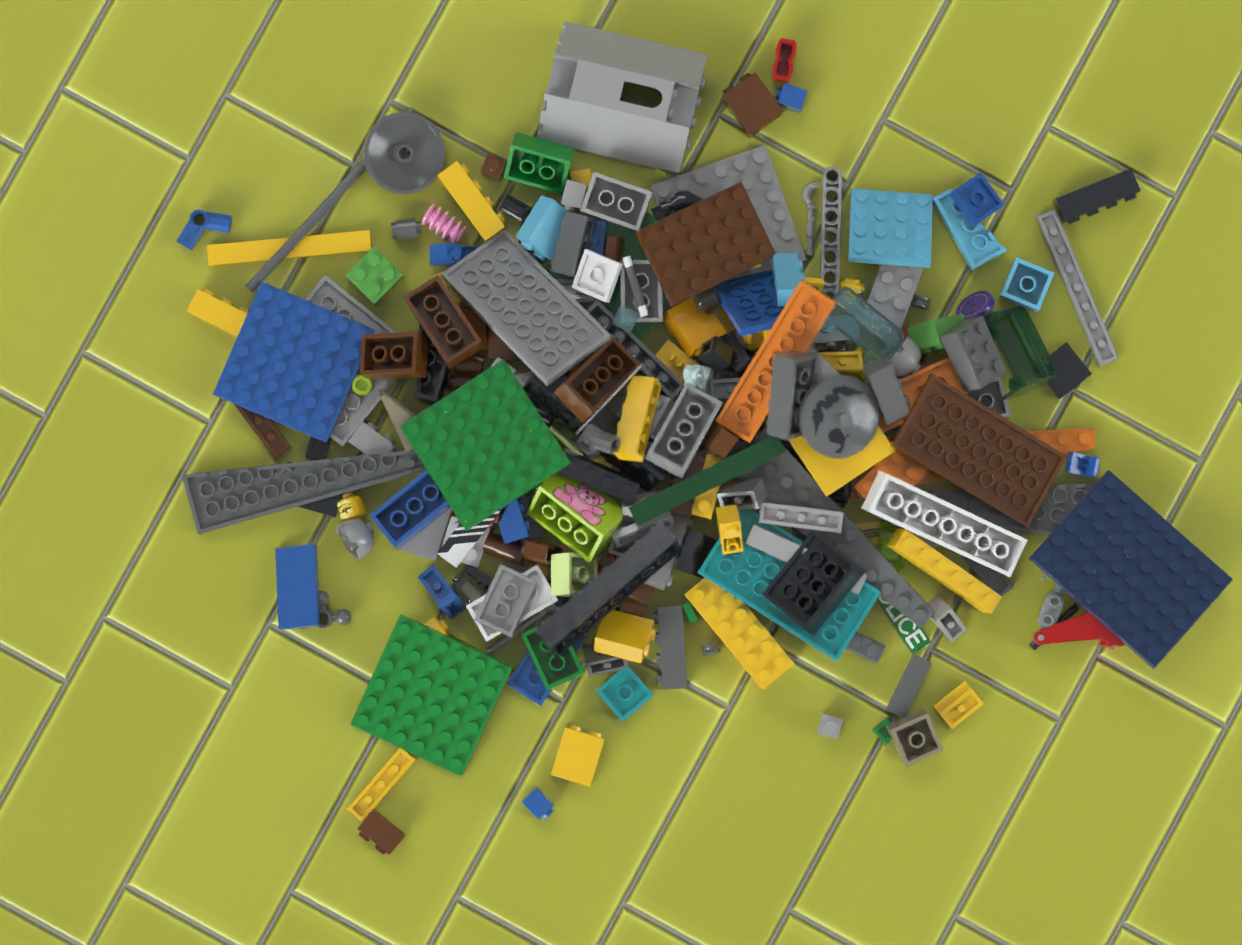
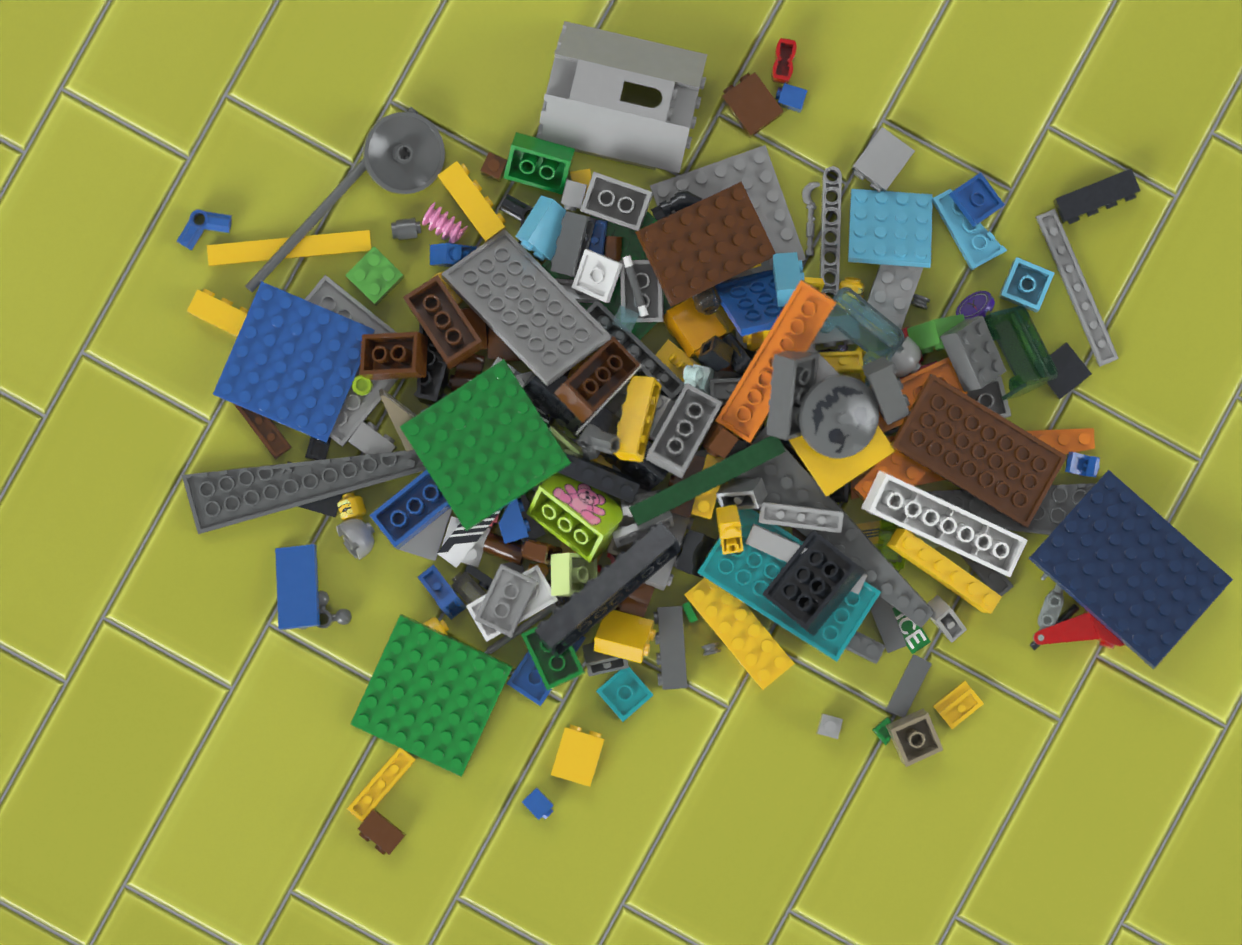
none -> light grey brick [852,127,915,192]
none -> dark grey tile [870,595,907,653]

